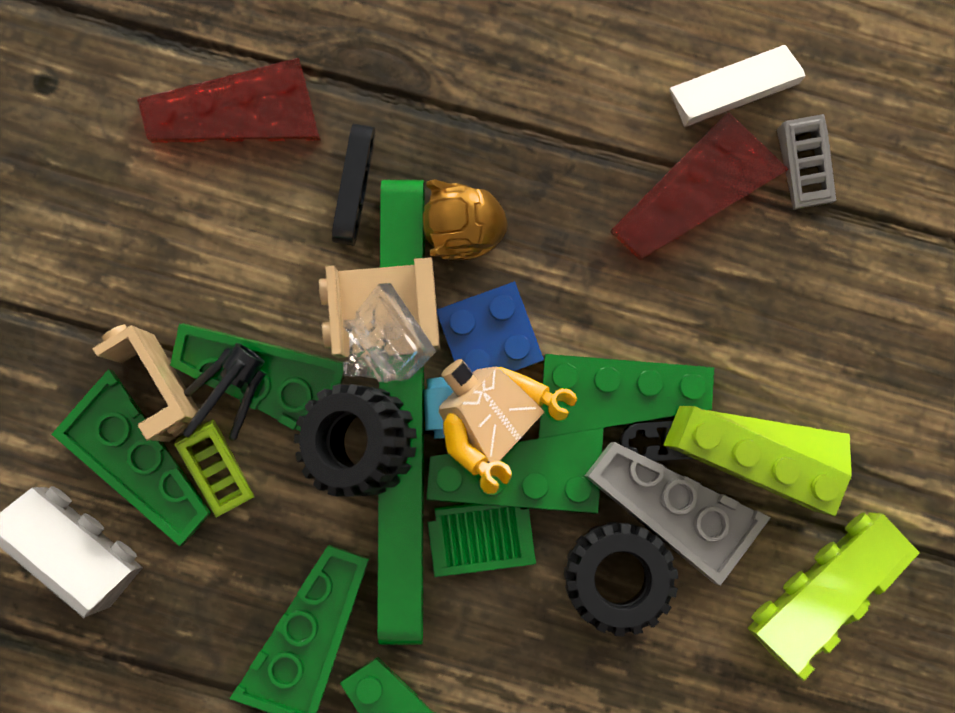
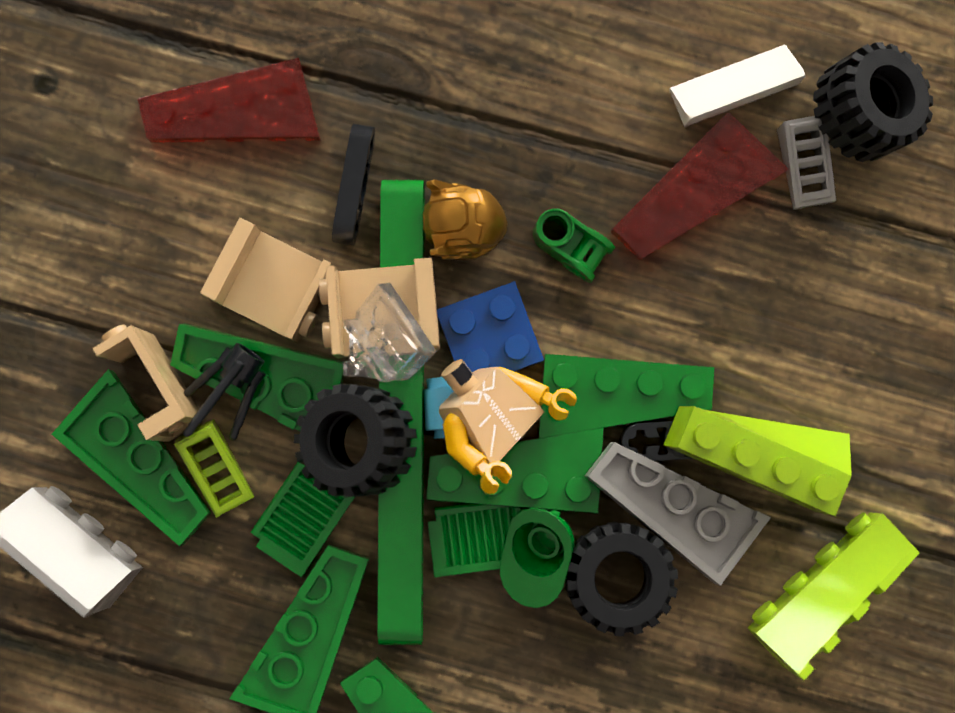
none -> tan panel [200,217,333,343]
none -> green window [251,462,356,578]
none -> green piece [500,508,574,608]
none -> green piece [533,208,615,283]
none -> black tyre [813,42,933,162]

